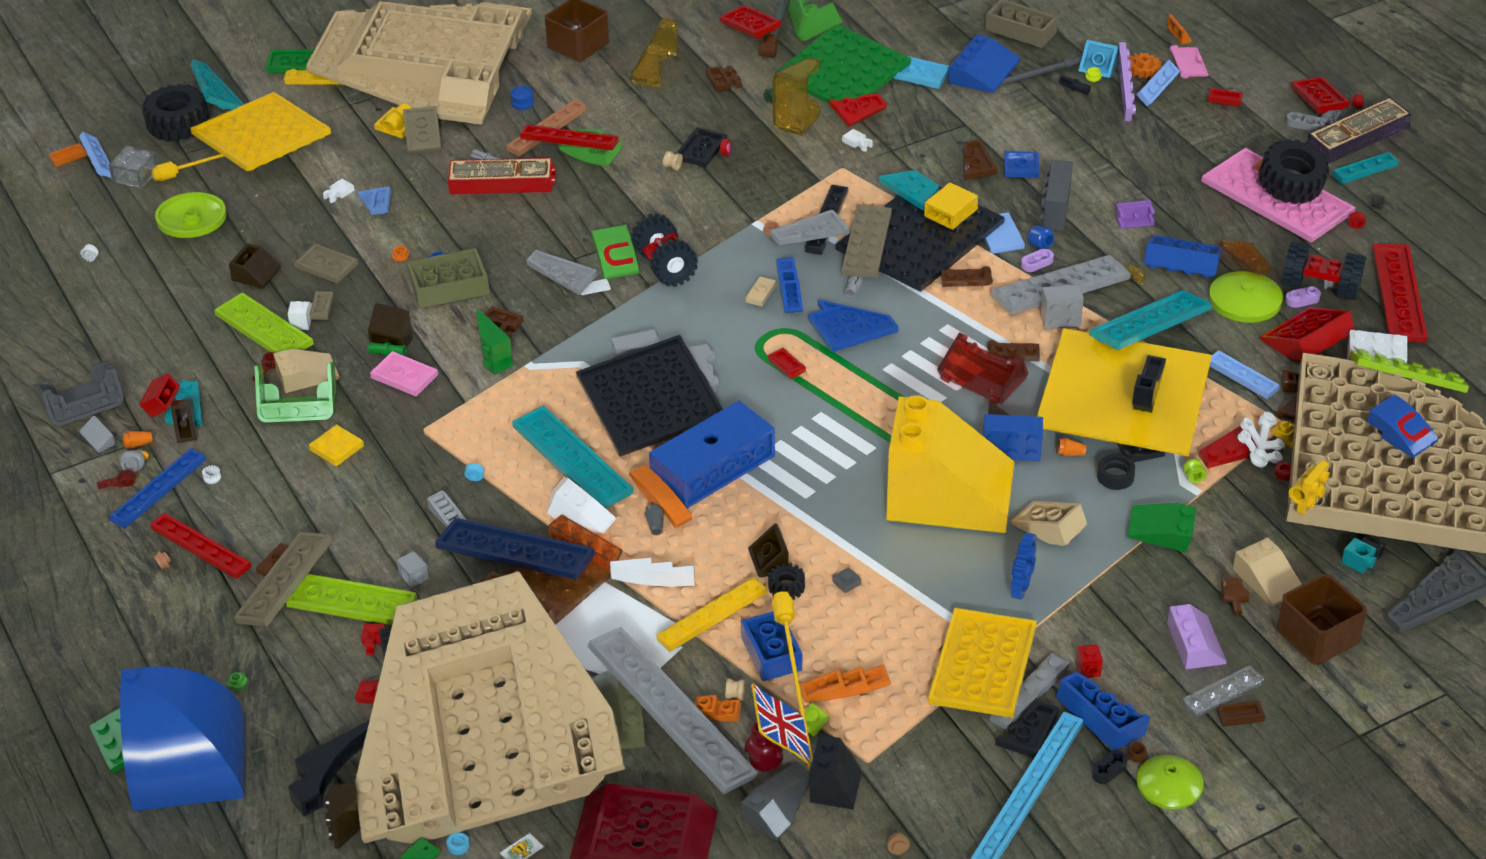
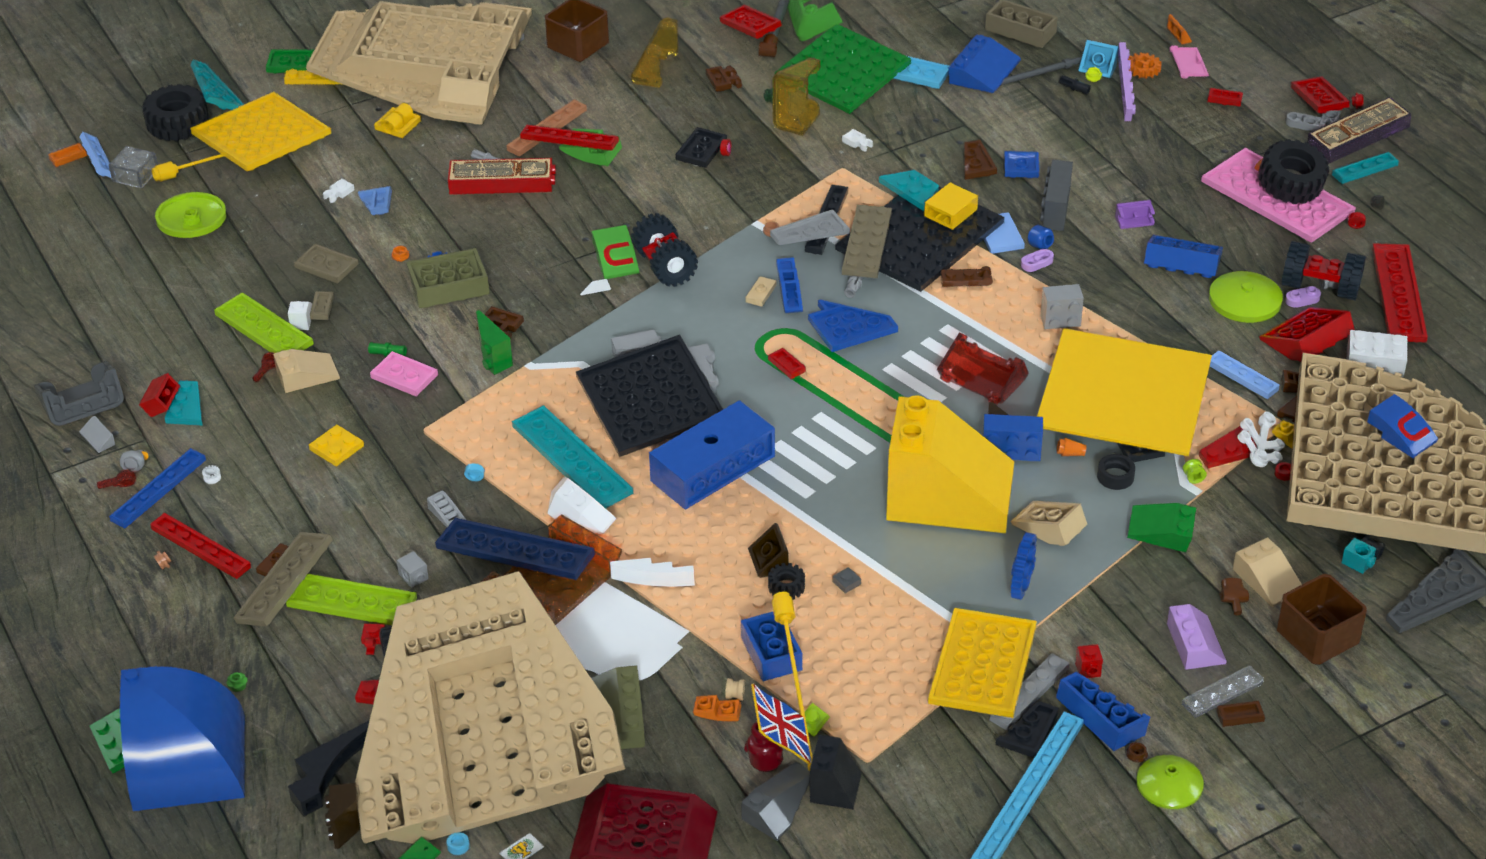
white bush [80,244,99,262] -> none
orange cone [123,431,152,450] -> none
dark brown slope [170,398,197,443] -> none
dark brown slope [229,243,281,289] -> none
windscreen [254,362,336,422] -> none
dark brown slope [368,303,413,347] -> none
dark tan tile [403,106,442,154] -> none
blue wheel [510,86,534,110] -> none
light grey wing [527,250,597,295] -> none
light grey plate [587,627,758,794] -> none
orange slope [629,464,693,529] -> none
dark grey cone [644,504,664,535] -> none
yellow plate [656,577,767,652] -> none
tan wheel [663,151,683,170] -> none
orange slope [800,664,891,702] -> none
red wing [829,93,887,127] -> none
medium nougat plate [887,833,910,855] -> none
reddish brown plate [987,340,1040,361] -> none
light grey plate [991,255,1131,315] -> none
teal plate [1090,290,1212,350] -> none
black beam [1092,750,1128,784] -> none
clear yellow arm [1126,264,1146,283] -> none
black arch [1132,355,1166,413] -> none
light blue plate [1136,60,1180,106] -> none
clear orange wing [1218,240,1272,275] -> none
yellow plate [1289,460,1330,515] -> none
lime plate [1349,349,1469,393] -> none

